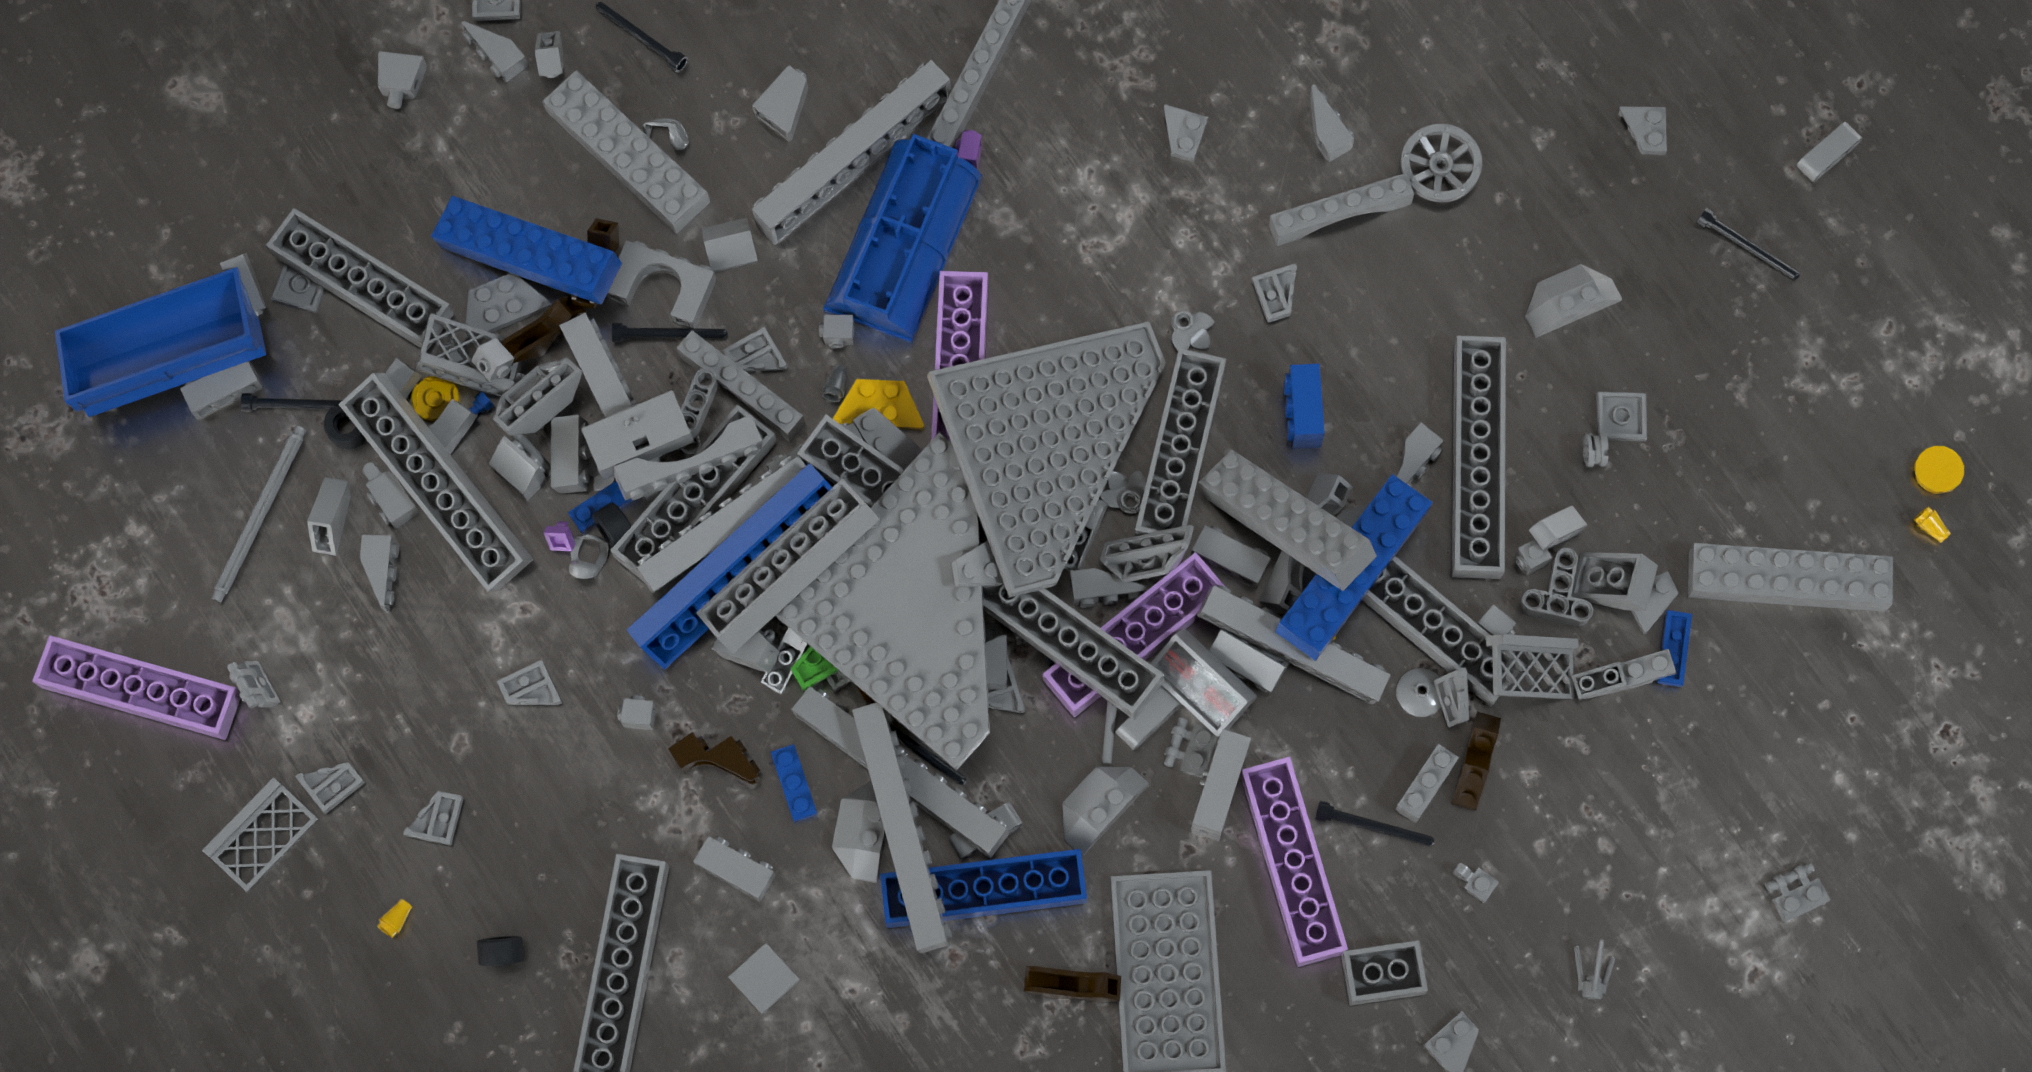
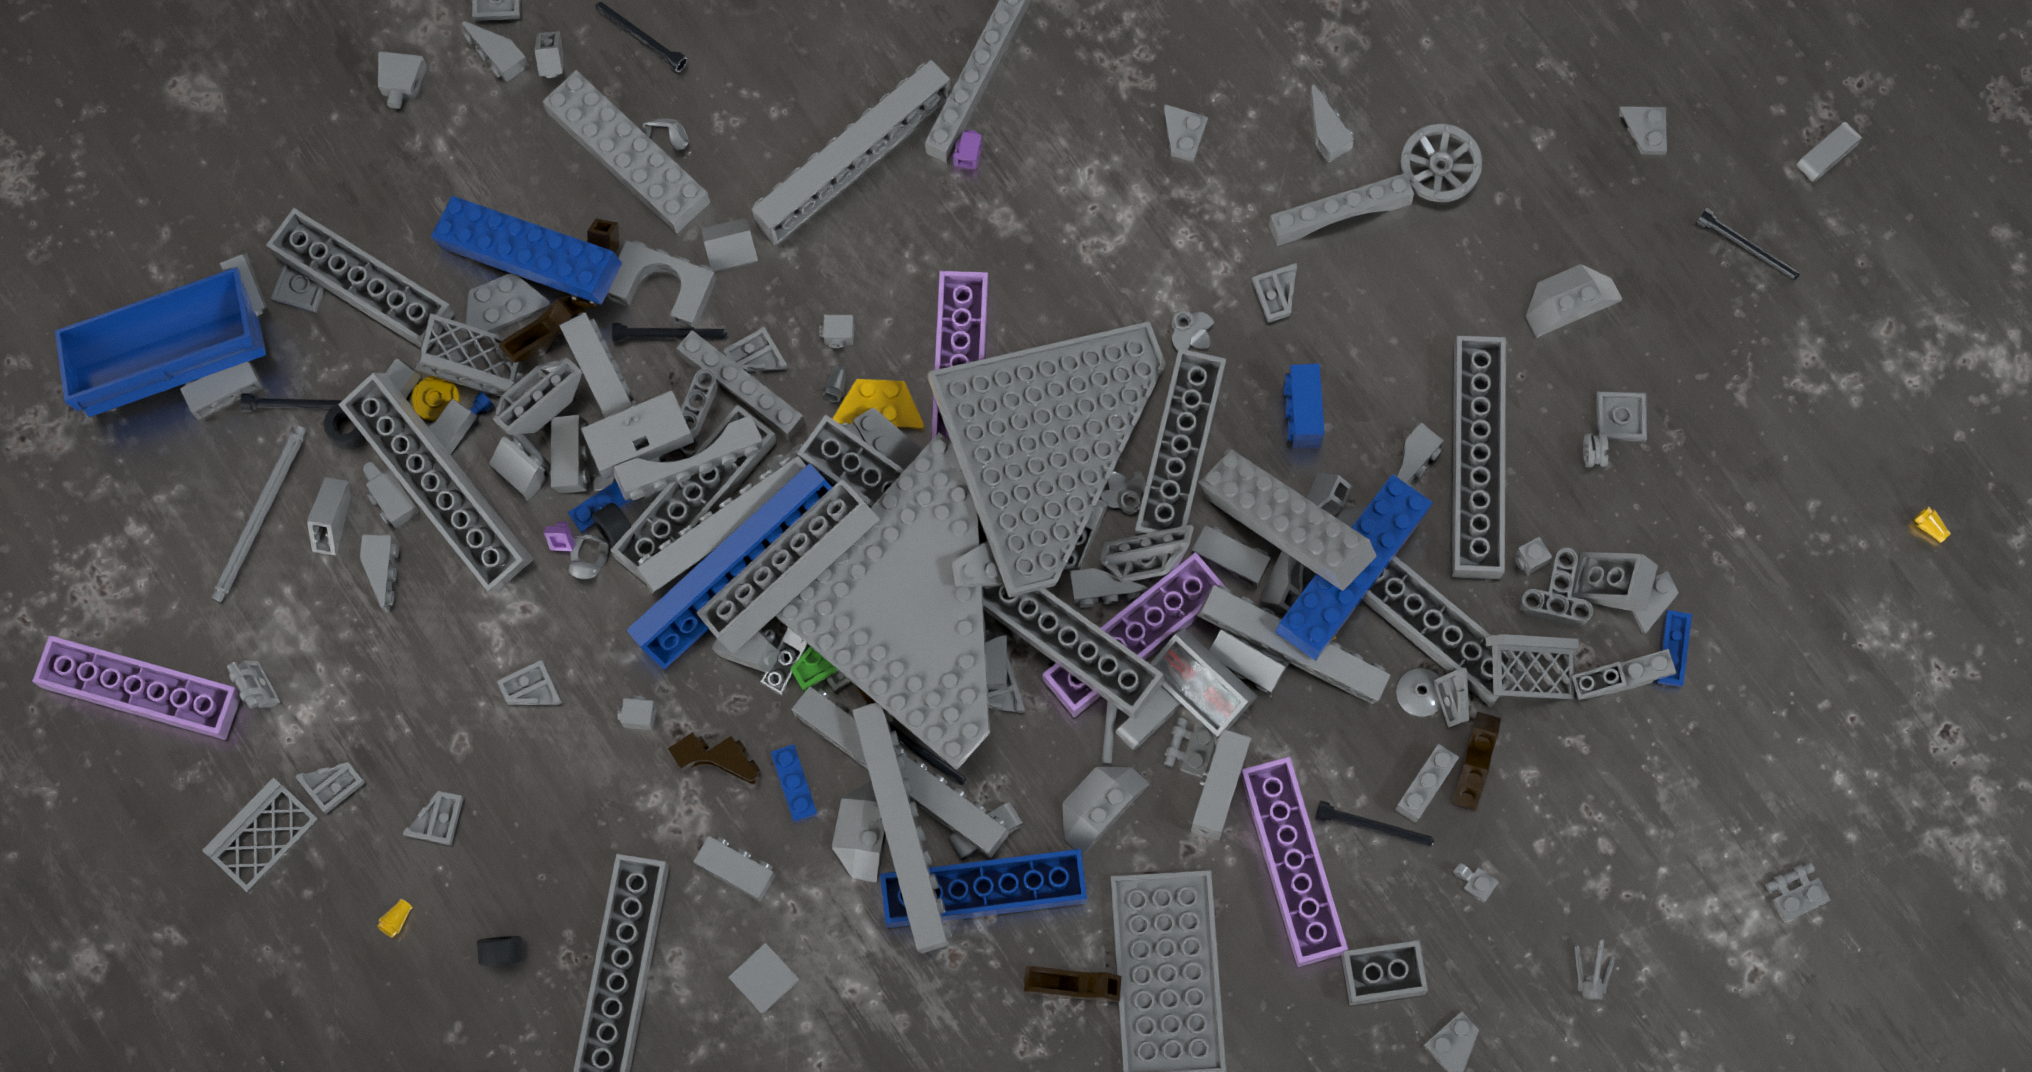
light grey brick [471,338,515,382] -> none
light grey slope [752,65,808,142] -> none
blue piece [823,134,982,344] -> none
light grey brick [1477,604,1516,636] -> none
light grey beam [1529,505,1588,550] -> none
light grey brick [1688,543,1893,612] -> none
yellow tile [1914,446,1964,494] -> none

